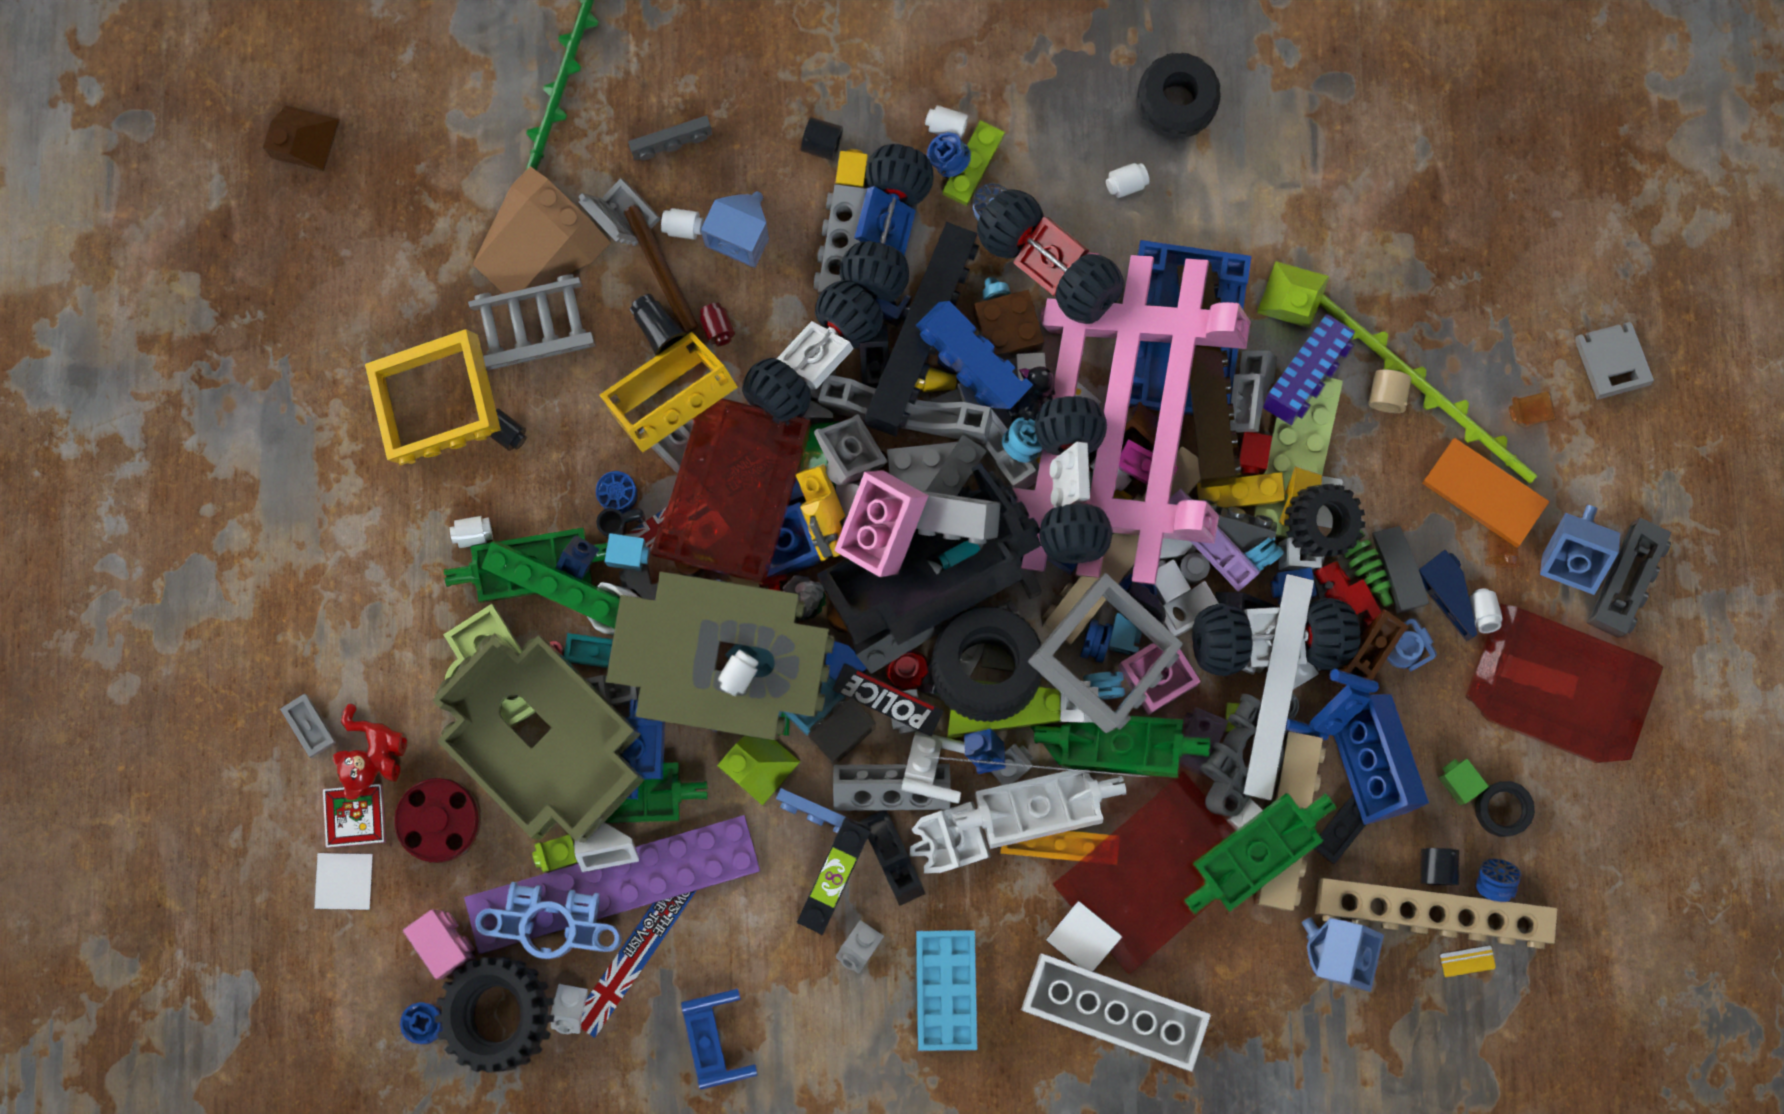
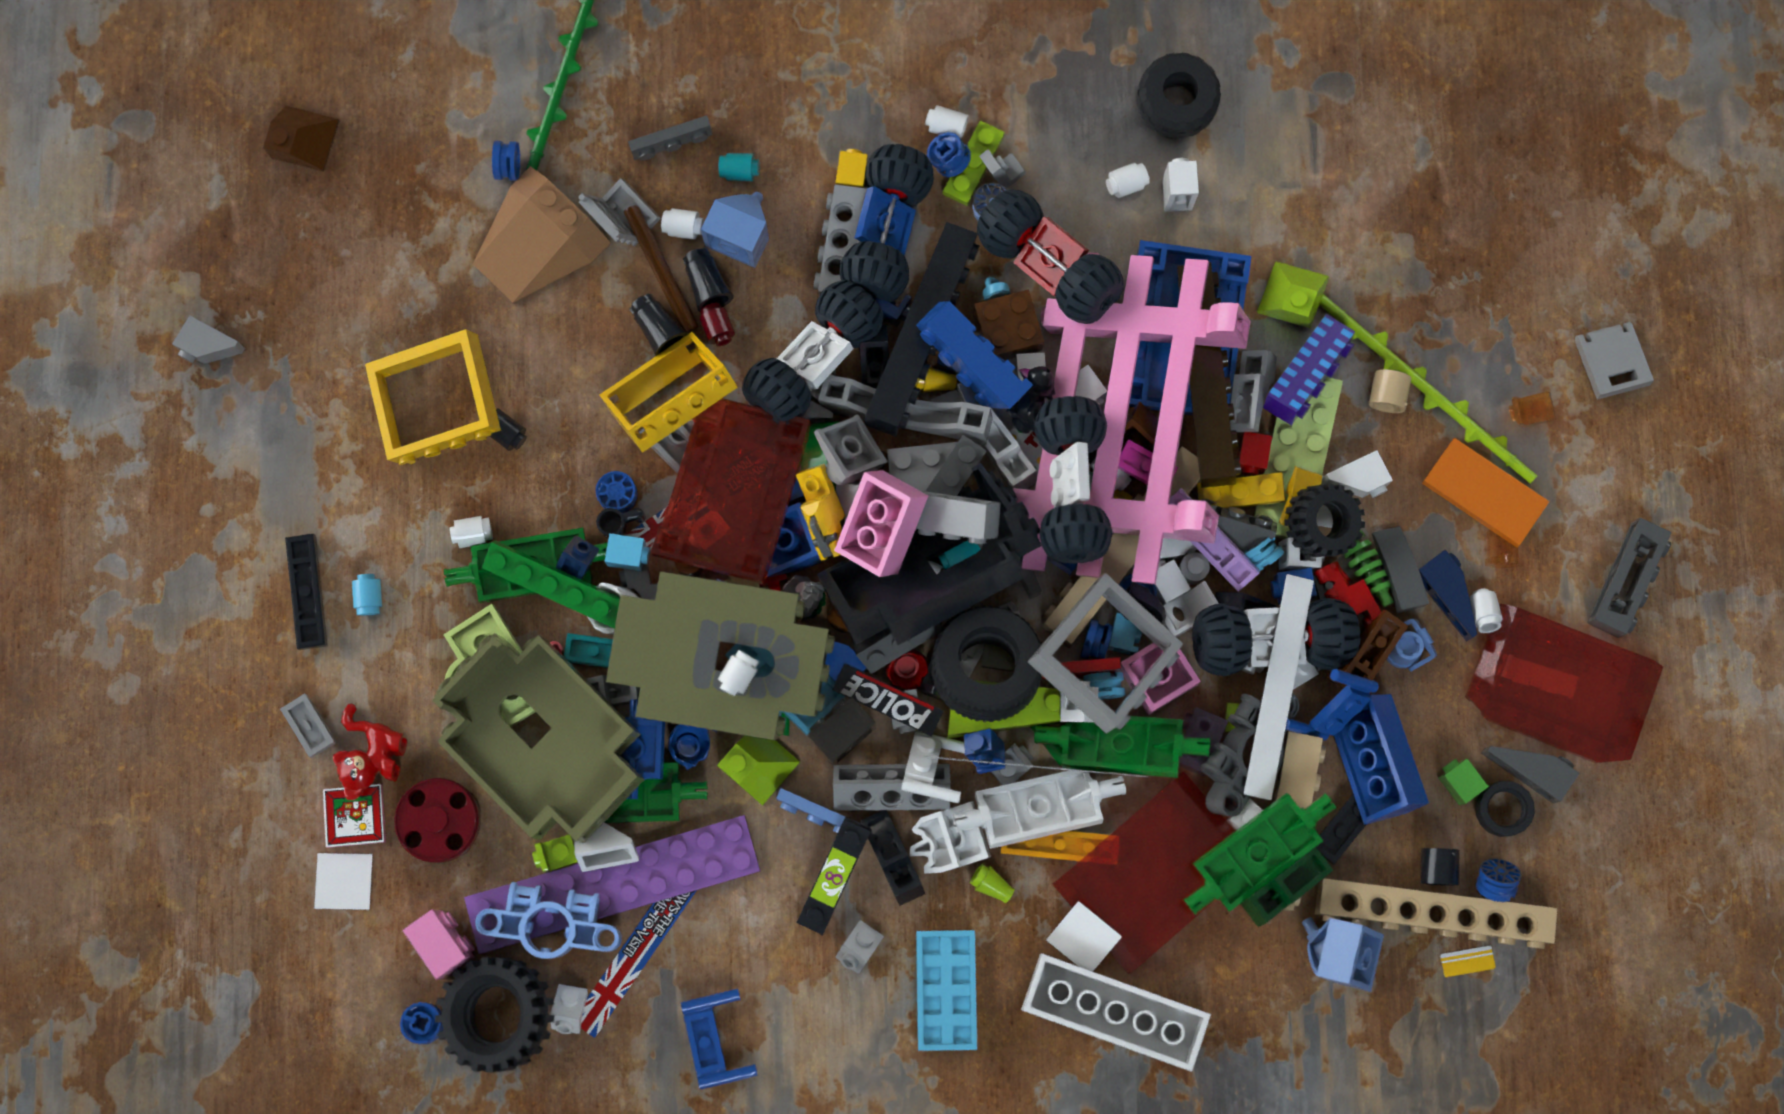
light grey fence [468,274,596,371] -> none
black piece [801,117,843,161] -> none
medium azure wheel [1002,417,1043,463] -> none
medium blue piece [1540,505,1620,595] -> none
none -> light grey slope [172,316,245,364]
none -> black plate [285,534,328,650]
none -> medium azure brick [352,574,382,616]
none -> blue wheel [492,141,521,181]
none -> blue hair [668,724,710,770]
none -> black plant [683,248,734,312]
none -> teal brick [719,153,760,181]
none -> lime cone [970,864,1015,903]
none -> light grey bracket [980,150,1026,188]
none -> red piece [1041,657,1121,680]
none -> white brick [1075,365,1107,407]
none -> white brick [1162,158,1199,212]
none -> dark green slope [1241,847,1333,927]
none -> white slope [1322,450,1393,498]
none -> dark grey slope [1481,746,1580,804]

